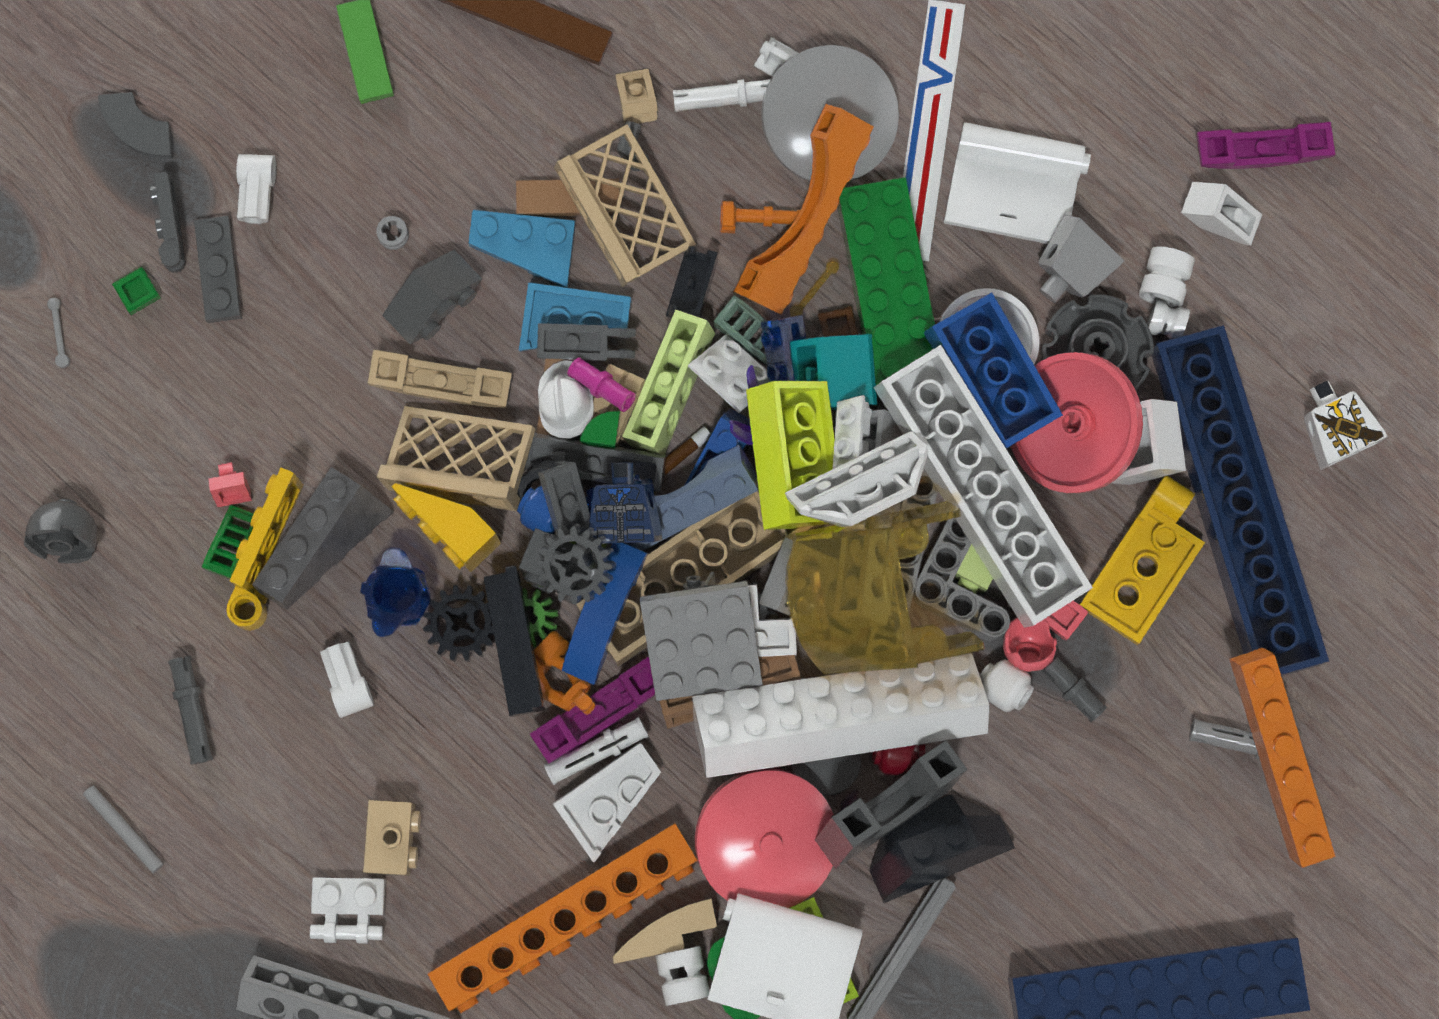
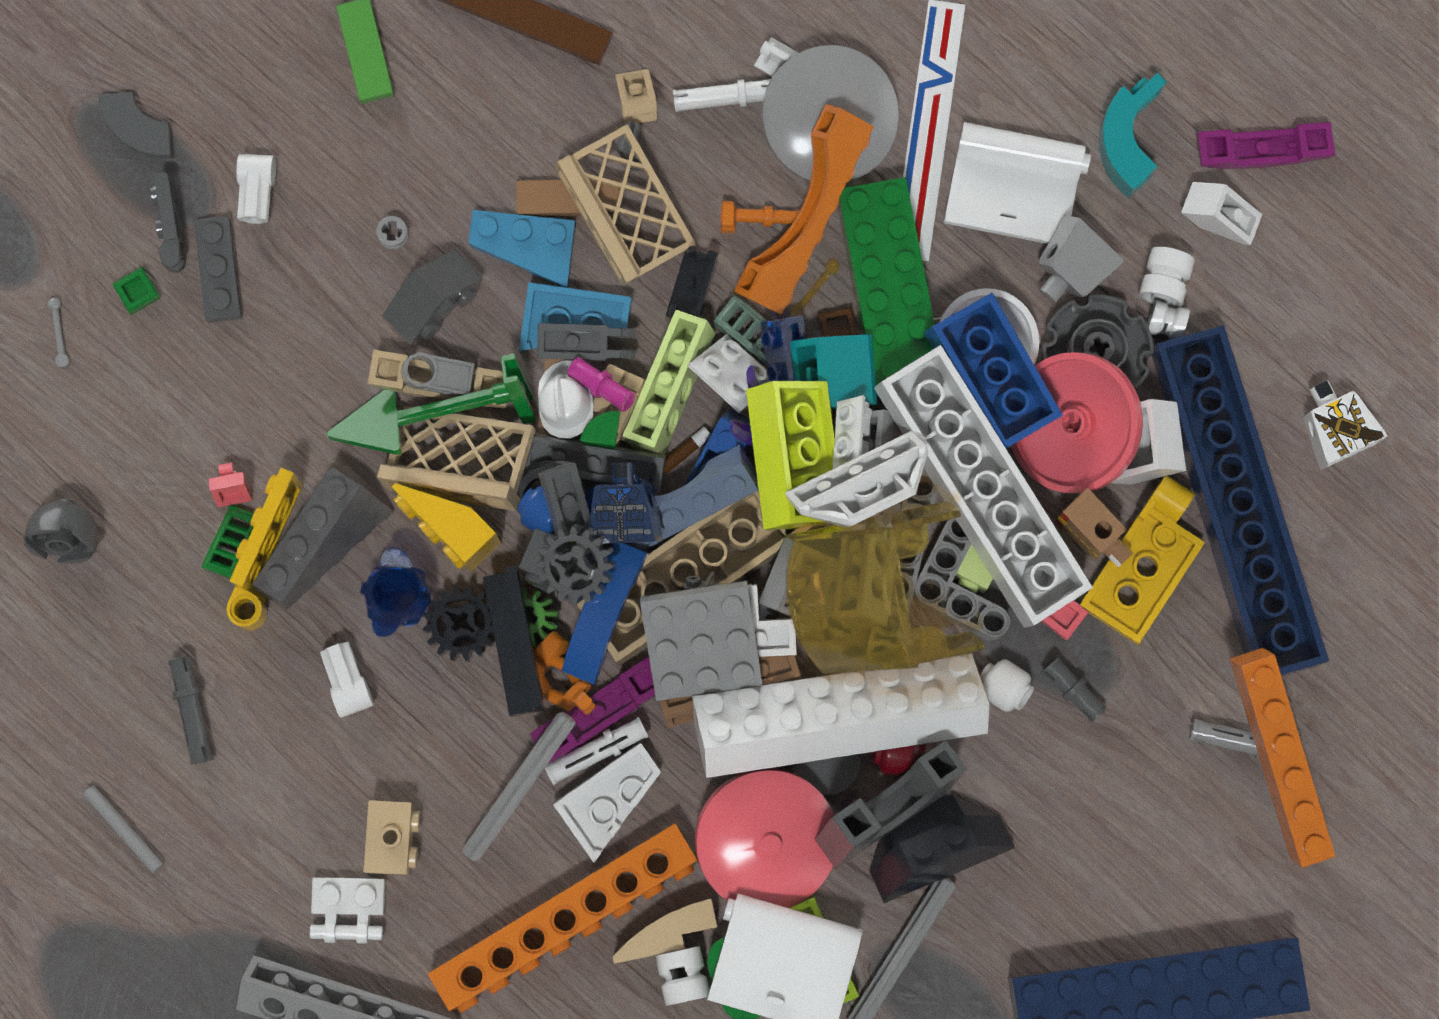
coral hair [1003,617,1057,672] -> none
none -> green piece [327,353,536,455]
none -> light grey piece [401,353,474,396]
none -> light grey axle [462,712,575,861]
none -> medium nougat torso [1054,488,1133,567]
none -> teal arch [1099,72,1167,199]

